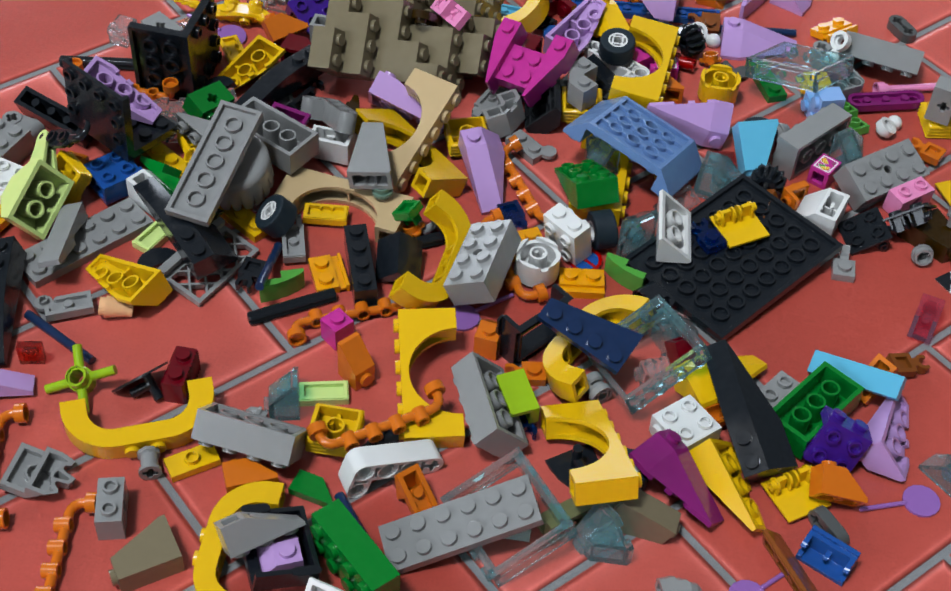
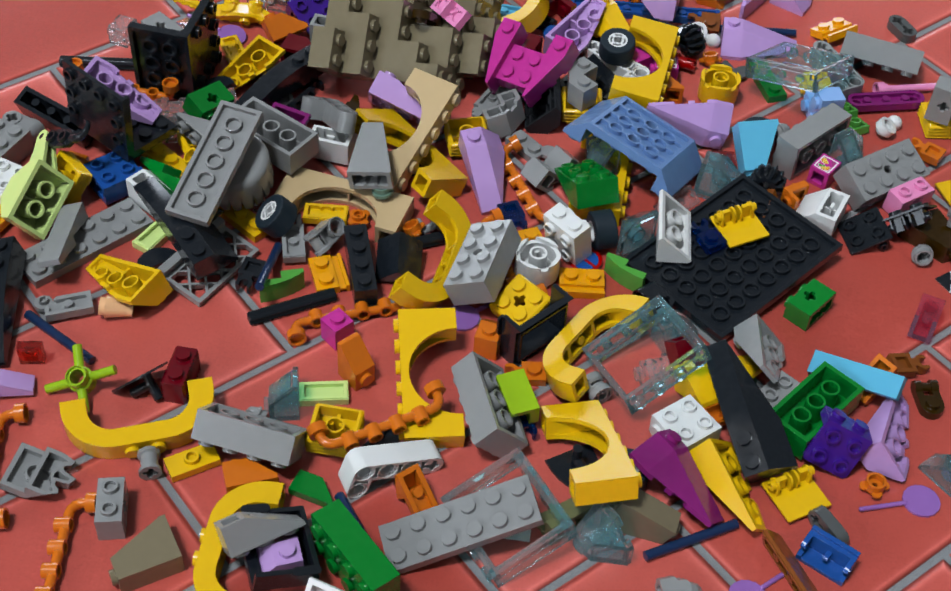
green tile [392,200,424,226] -> none
dark blue wing [536,298,644,375] -> none
orange slope [809,460,868,507] -> none
white plate [824,30,852,66] -> none
light grey plate [831,244,855,283] -> none
none -> light grey piece [303,217,345,257]
none -> orange plate [347,209,370,226]
none -> yellow brick [489,274,550,336]
none -> light grey brick [520,145,580,193]
none -> dark blue bar [643,519,739,561]
none -> light grey wedge [733,313,786,384]
none -> green brick [783,278,836,331]
none -> orange plate [859,472,890,499]
none -> dark brown plate [911,380,945,420]

